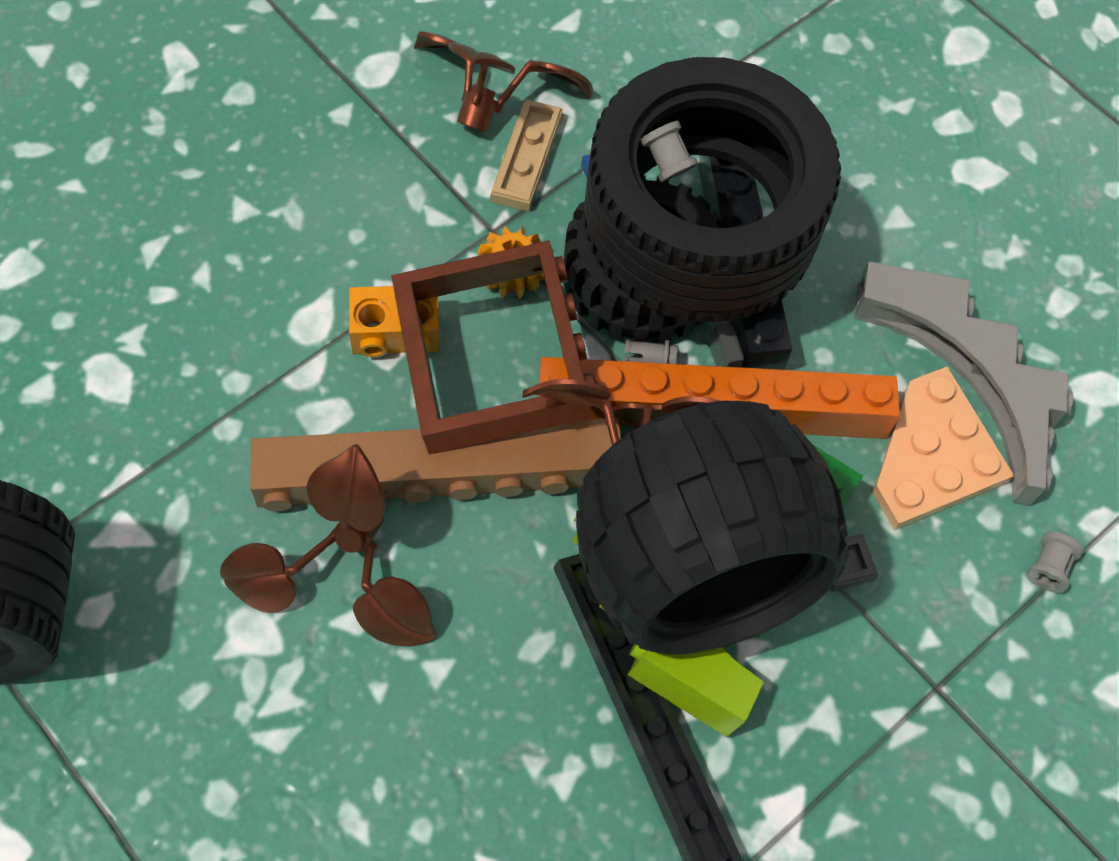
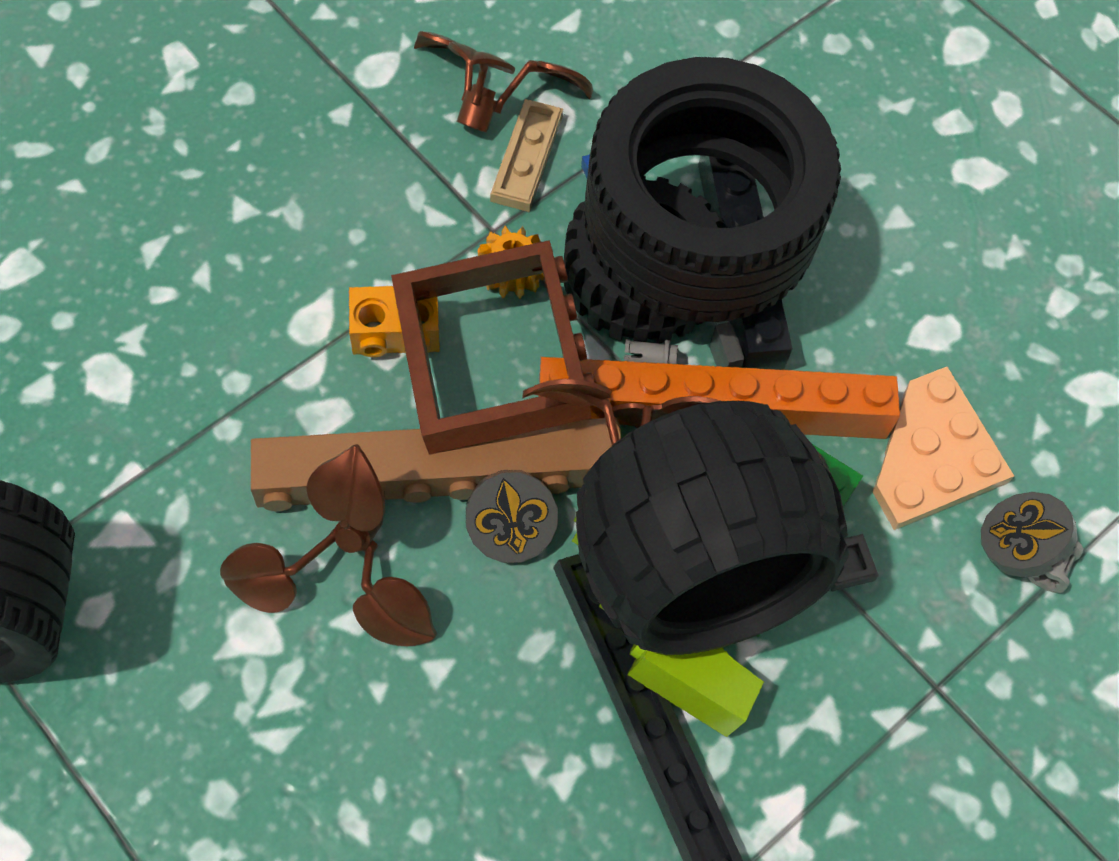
light grey bush [641,121,699,183] -> none
light grey arch [854,261,1073,506] -> none
none -> tile [465,470,558,563]
none -> dark grey tile [981,492,1078,578]

